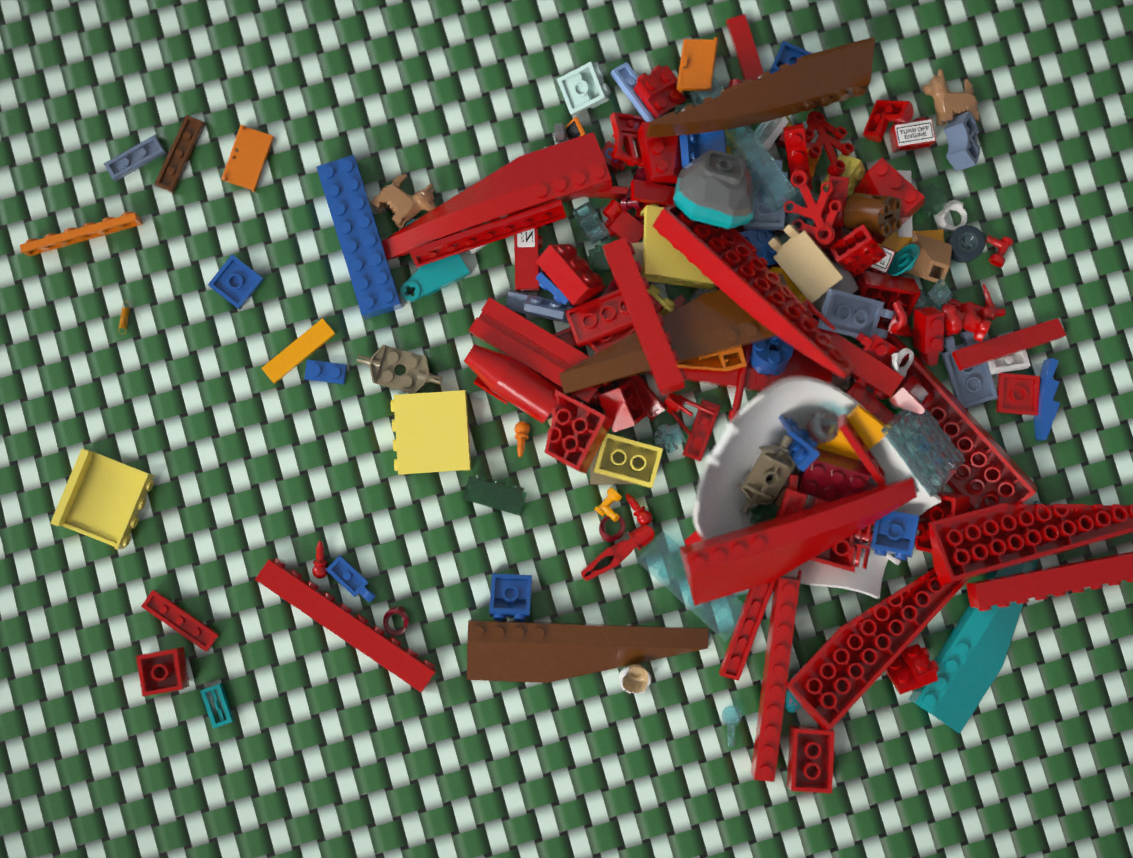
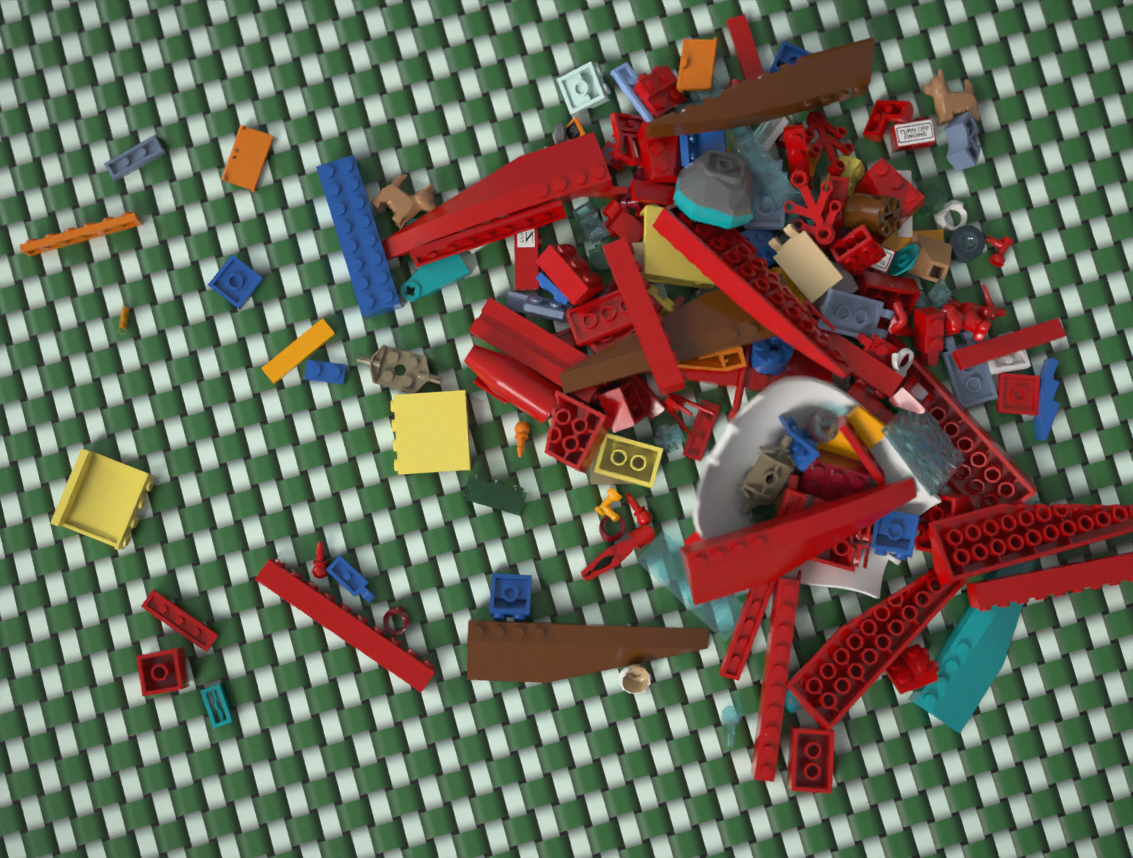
reddish brown tile [154,115,206,194] -> none

